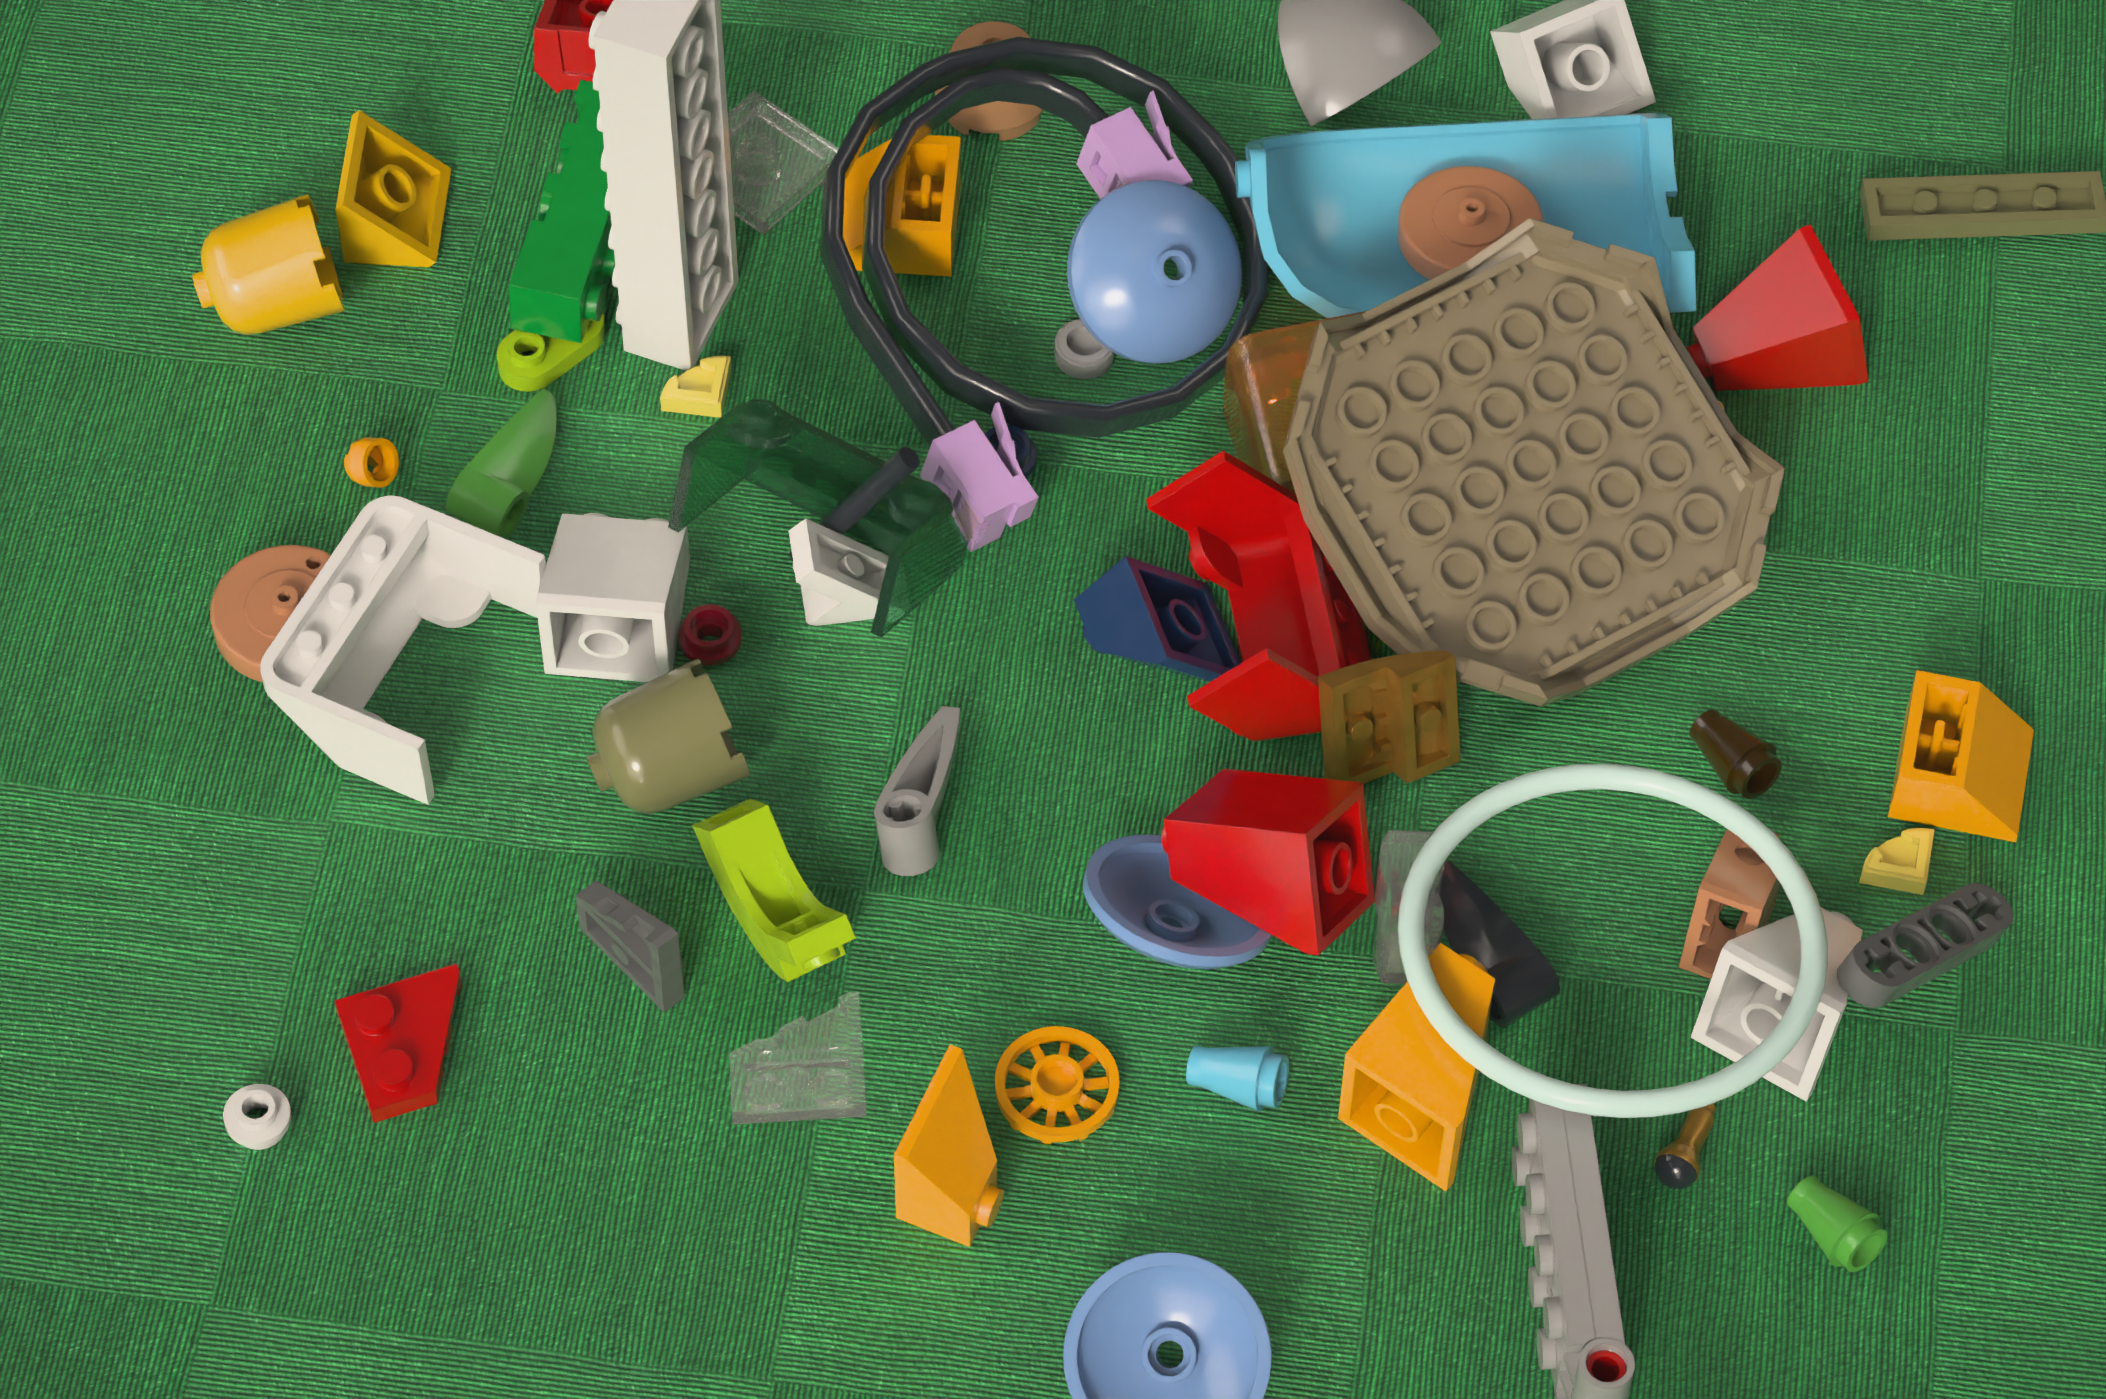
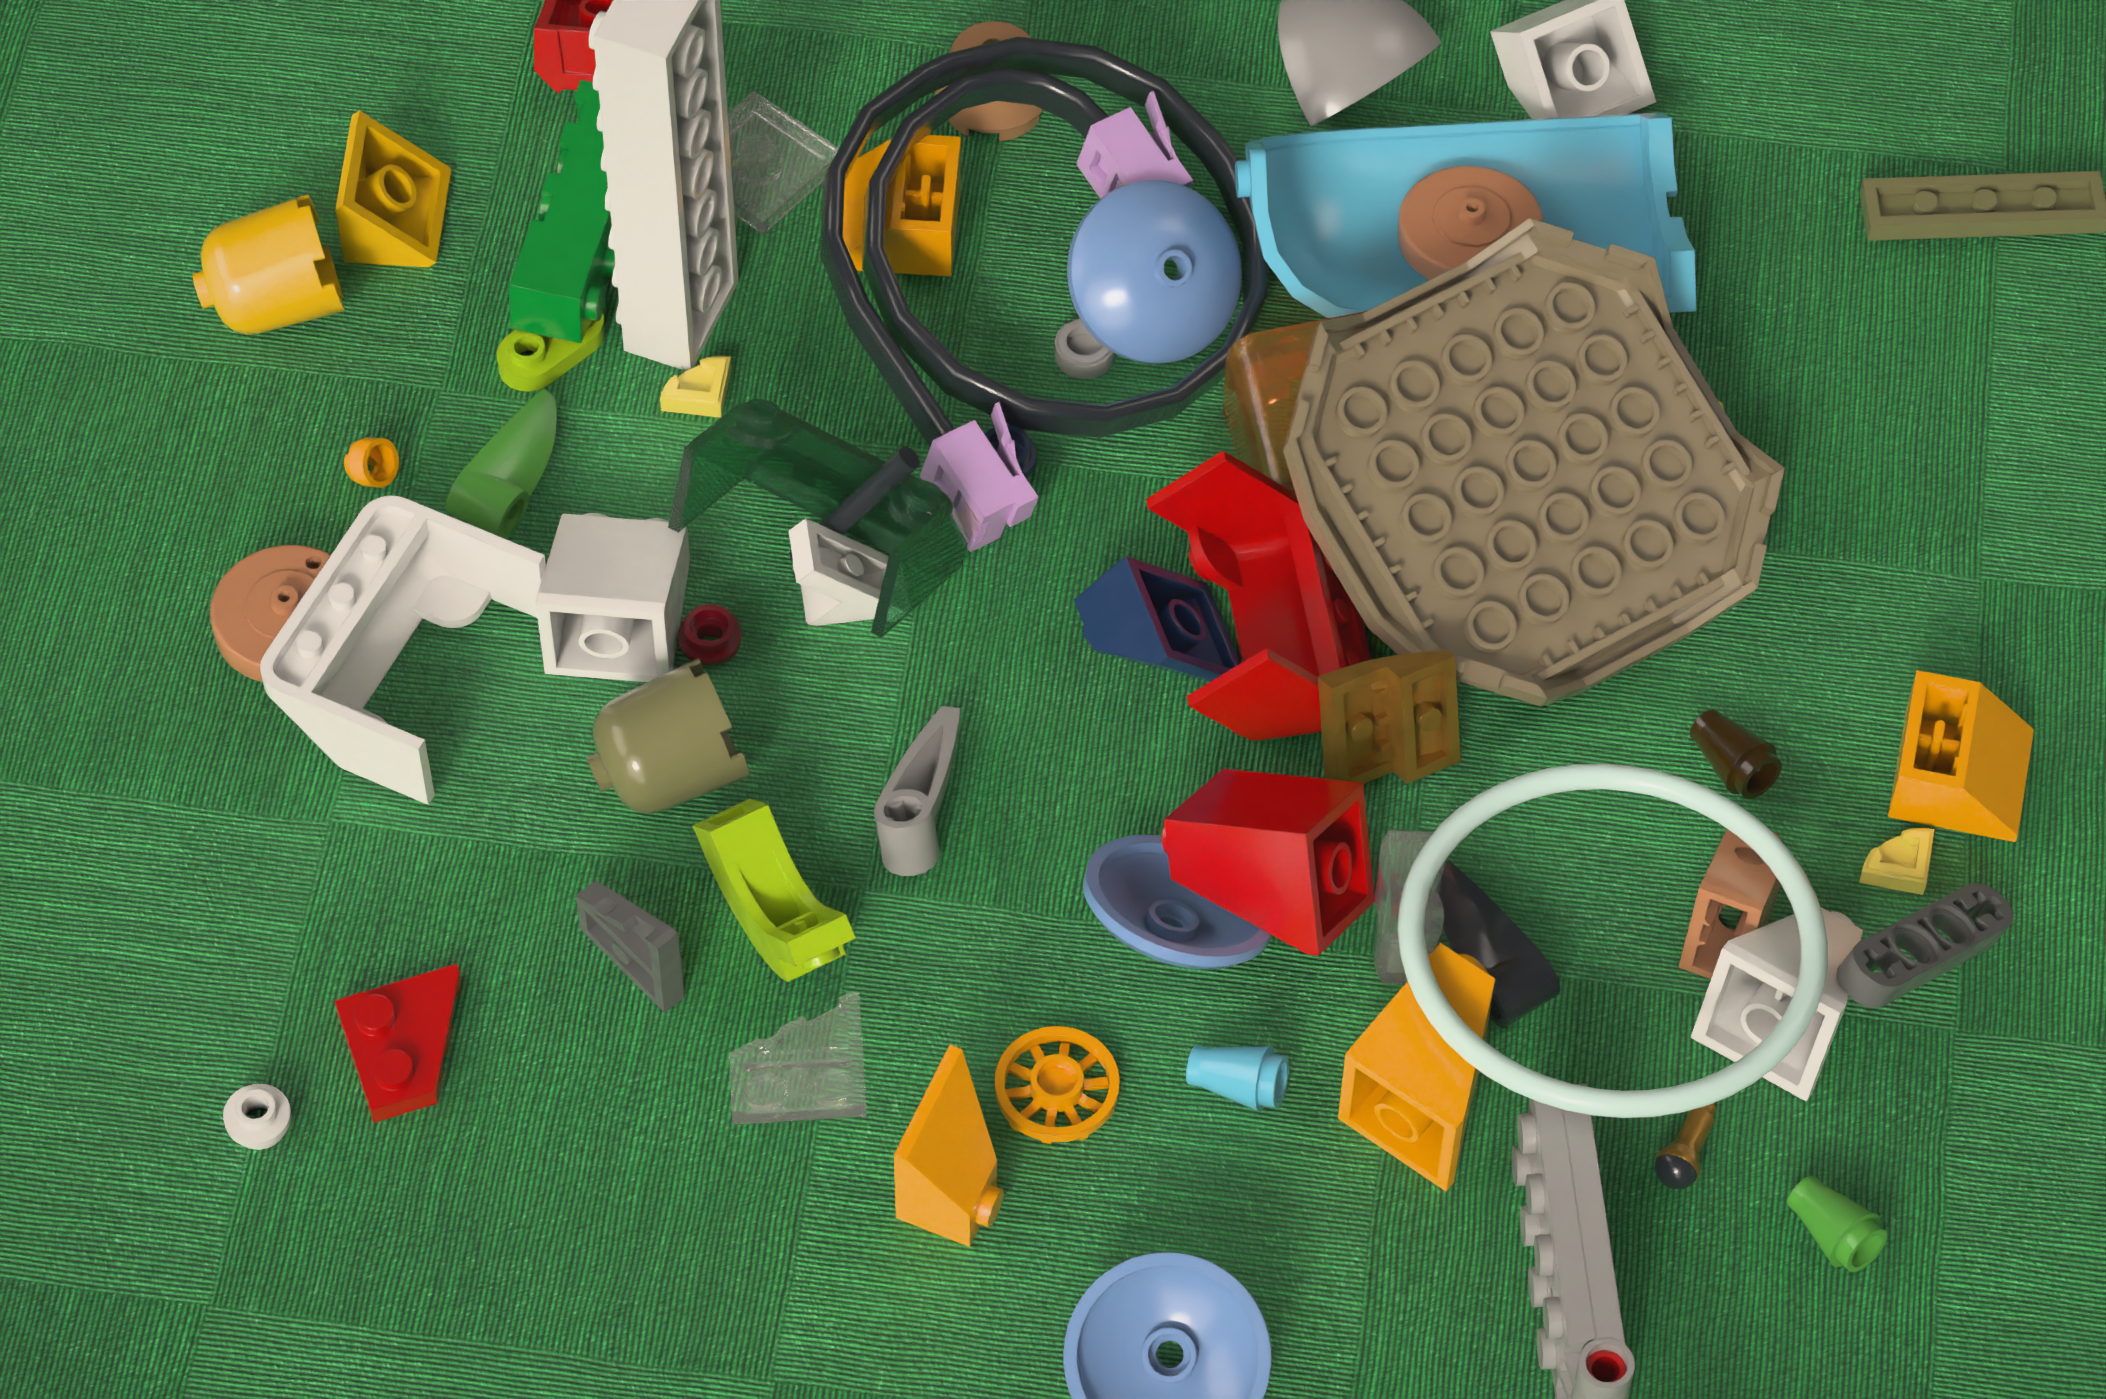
slope [1685,224,1869,391] -> none

